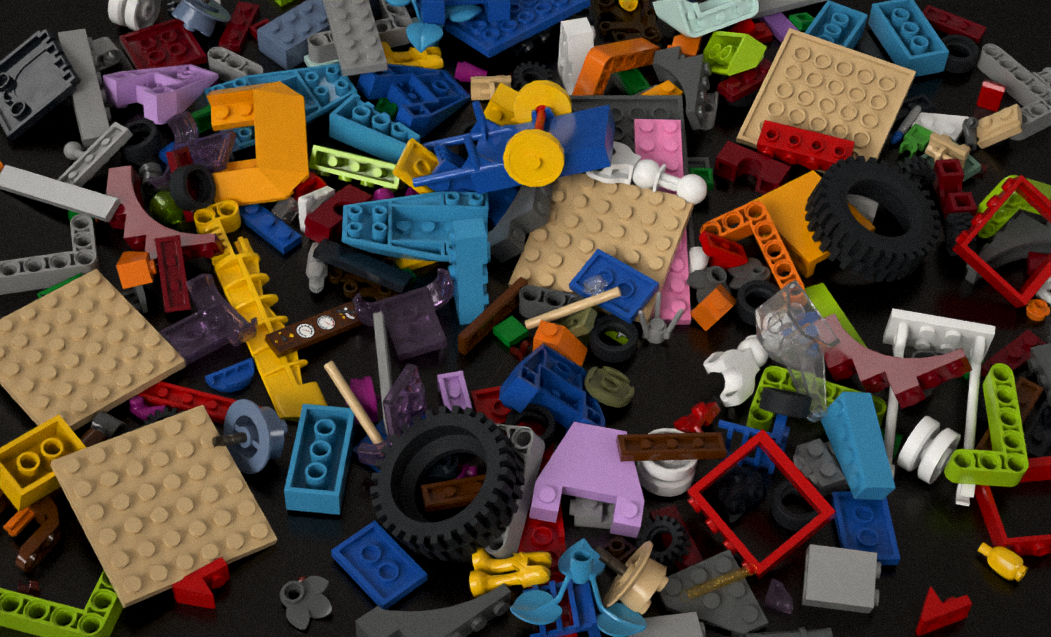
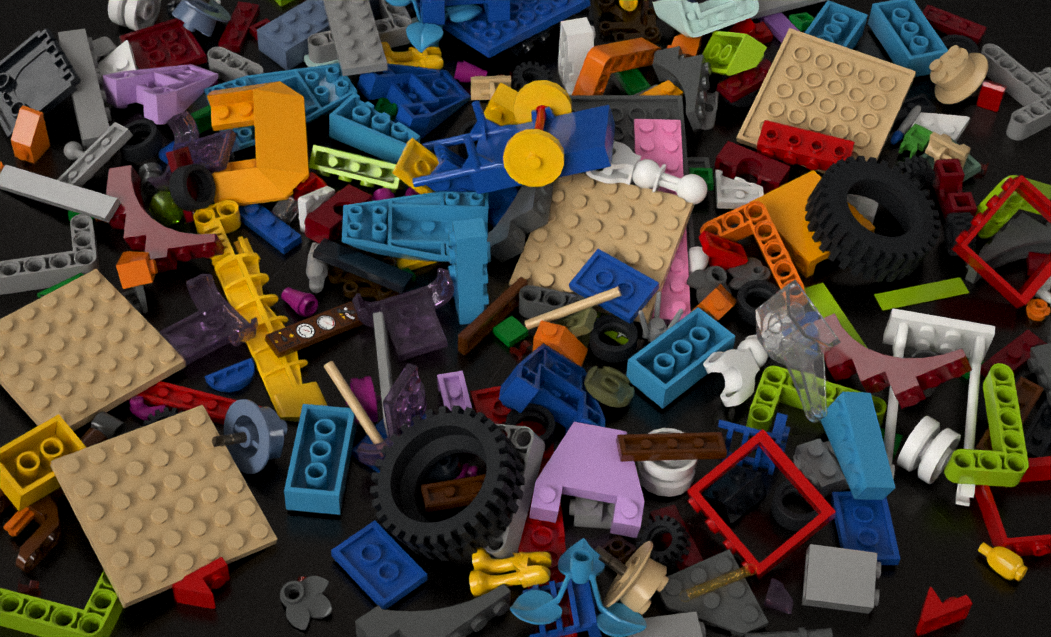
dark red plate [154,235,191,313] -> none
clear plate [582,275,609,296] -> none
red wing [672,402,721,433] -> none
black tyre [759,387,812,418] -> none
dark grey arm [962,116,979,151] -> none
tan plate [976,104,1023,149] -> none
none -> orange slope [11,105,50,164]
none -> white wing [95,40,137,90]
none -> magenta cone [281,287,318,317]
none -> dark azure brick [626,307,735,409]
none -> white wing [714,170,764,209]
none -> lime sticker [874,277,969,311]
none -> tan piece [929,45,989,104]

